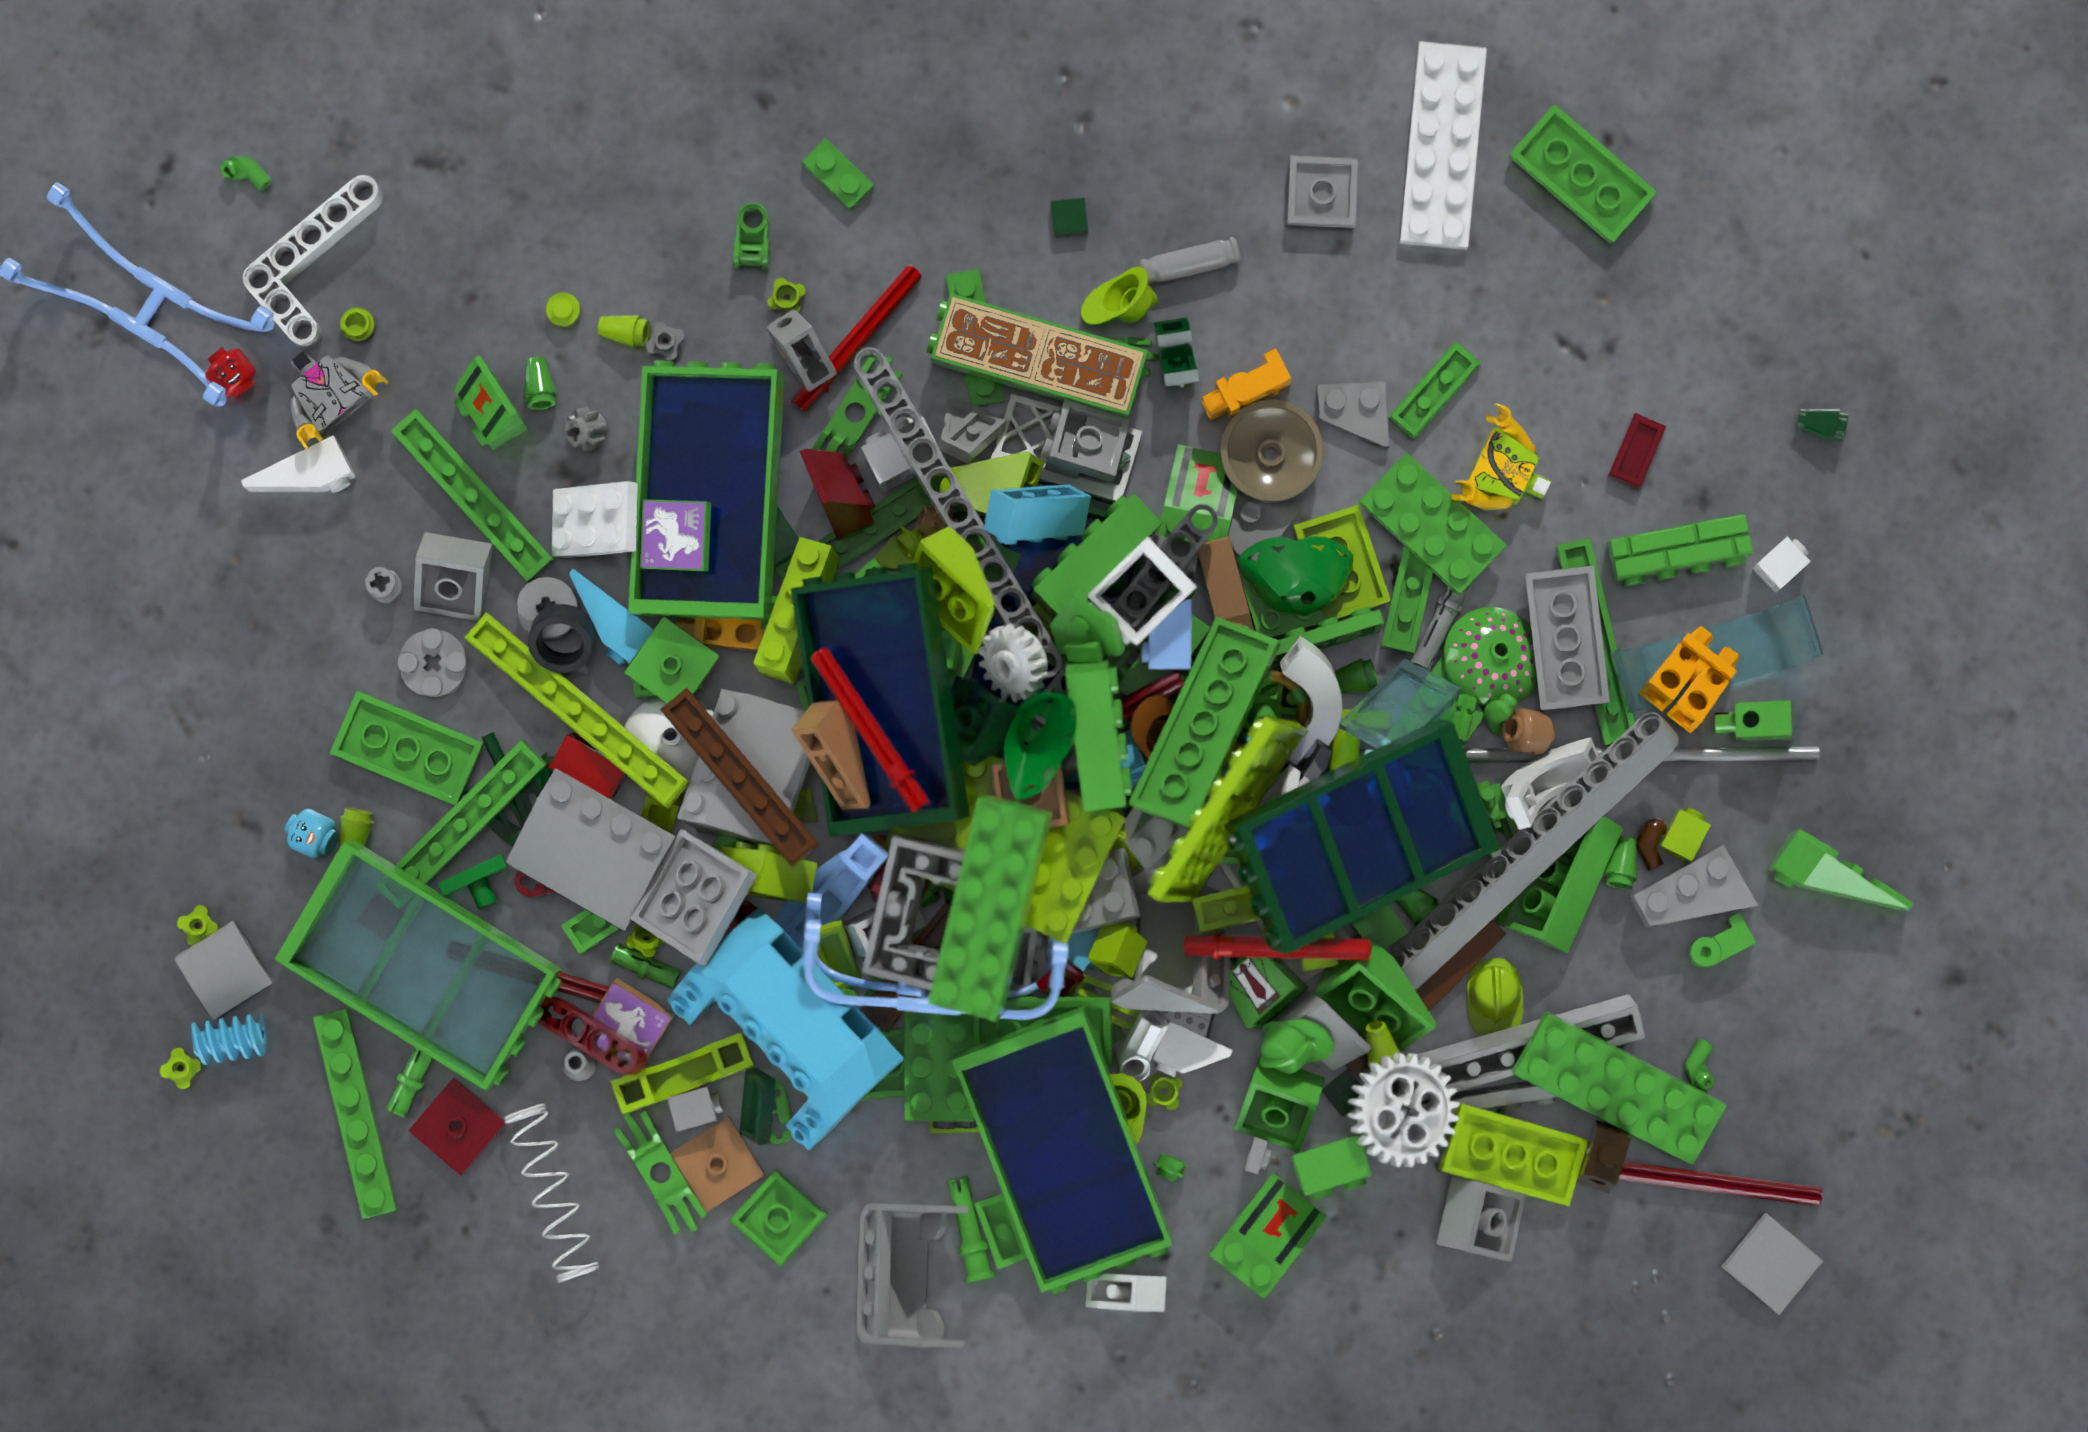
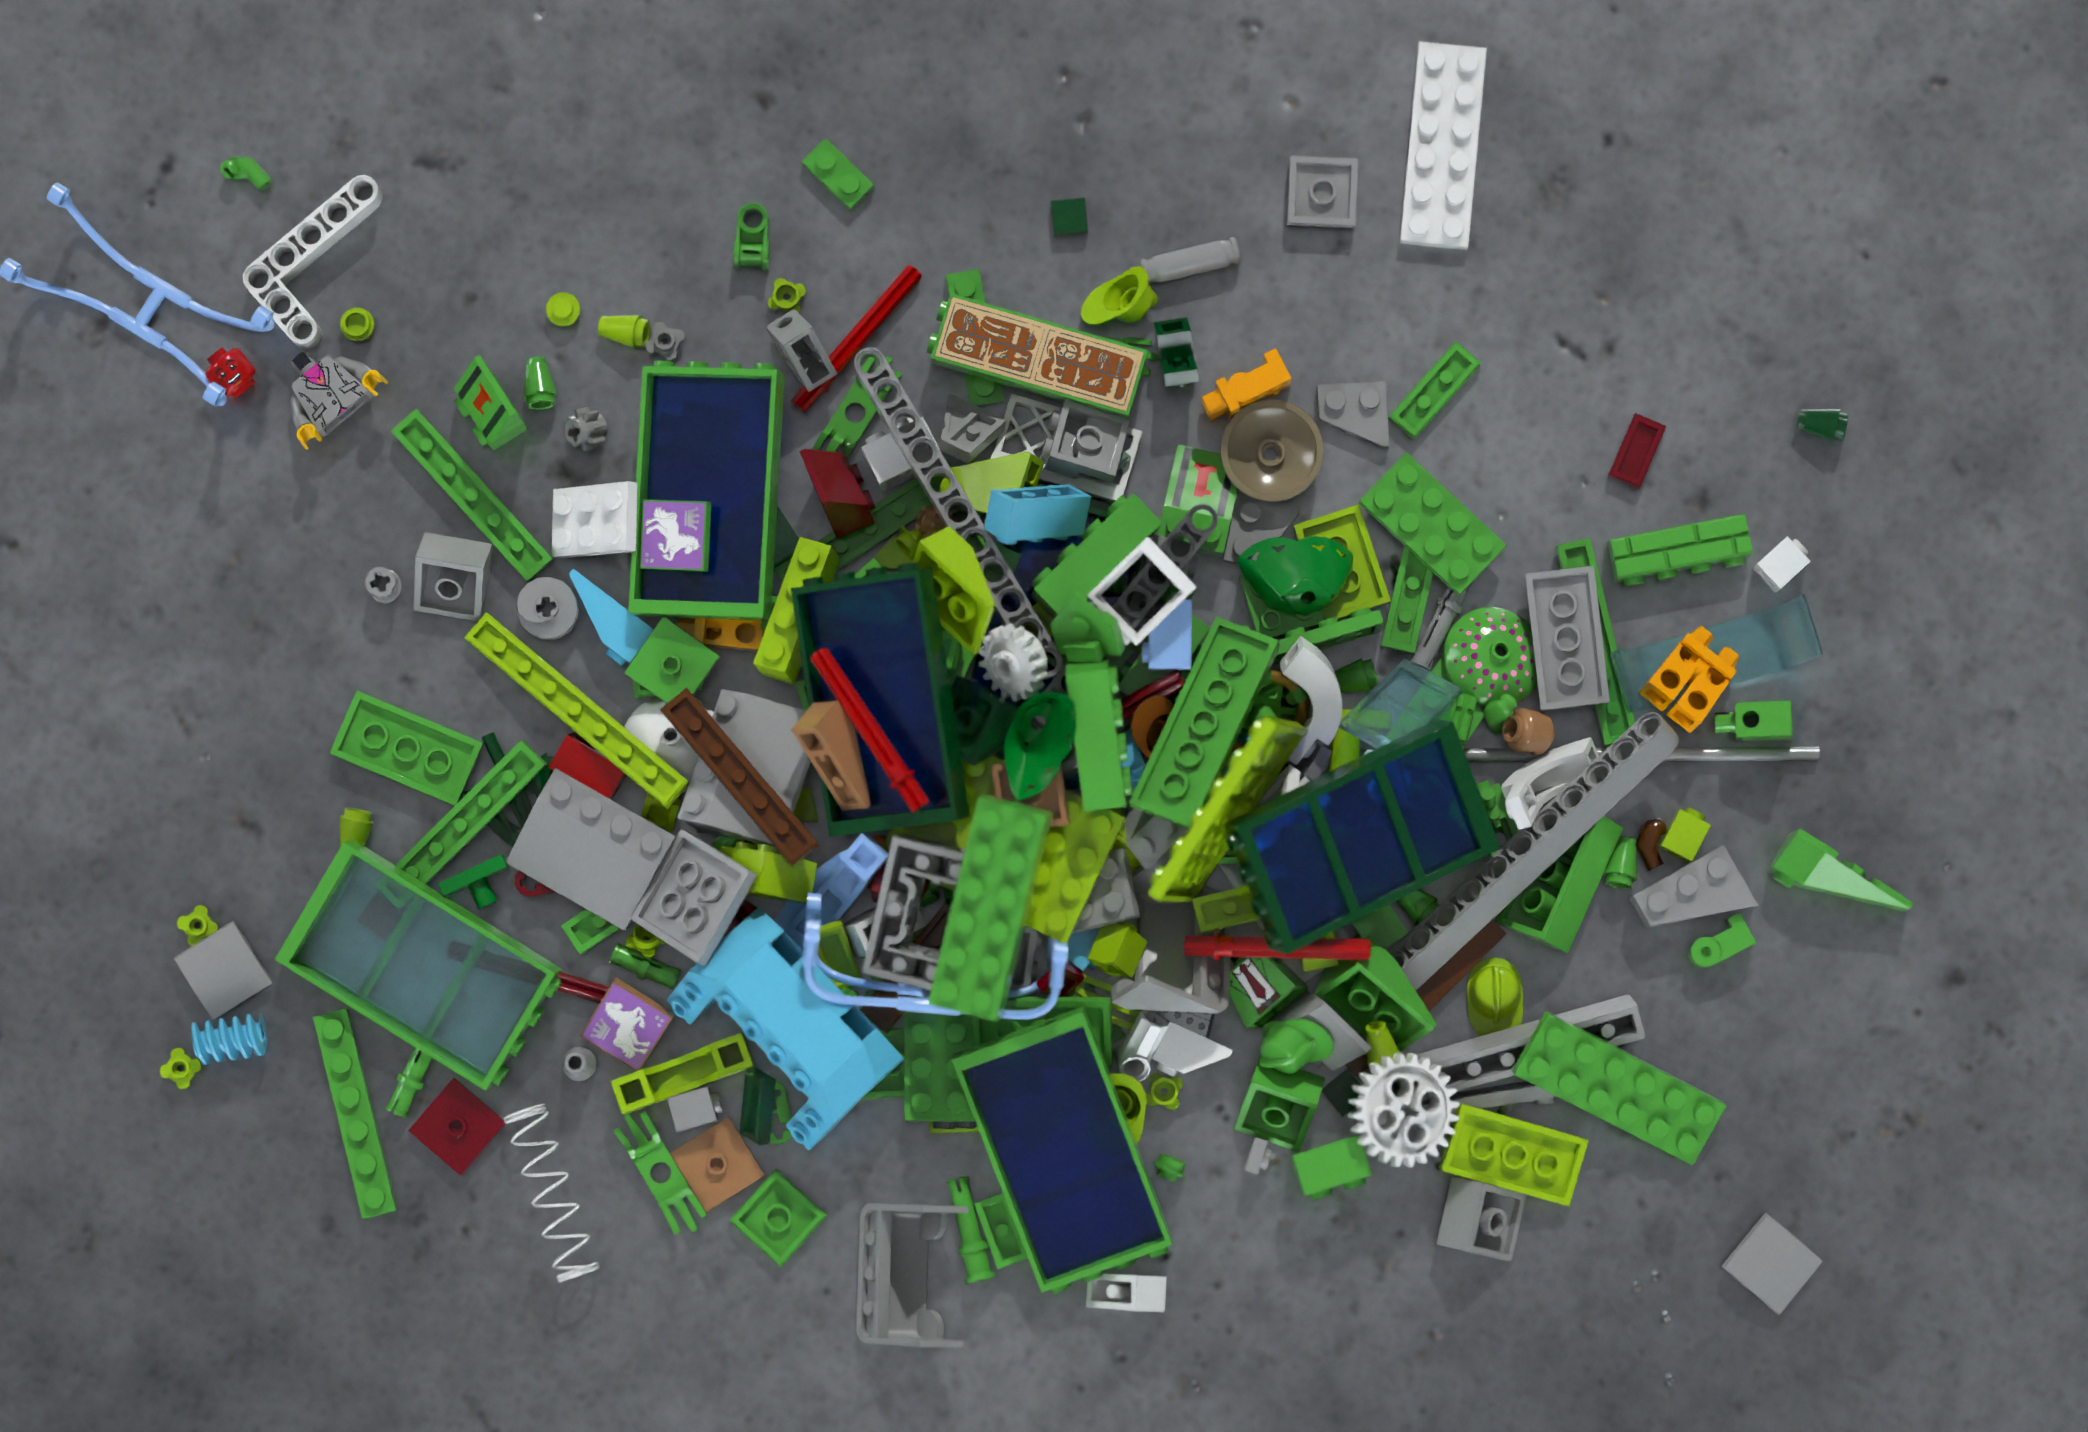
white slope [241,436,356,493] -> none
medium azure head [285,808,339,859] -> none
light grey plate [397,628,468,698] -> none
black tyre [528,604,596,673] -> none
dark red beam [538,996,647,1075] -> none
medium nougat slope [1197,536,1254,631] -> none
bright green slope [1208,1173,1327,1299] -> none
torso [1451,403,1551,511] -> none
bright green plate [1509,104,1657,245] -> none
dark brown torso [1576,1119,1631,1193] -> none
dark red axle [1618,1162,1823,1206] -> none
bright green arm [1684,1038,1714,1091] -> none

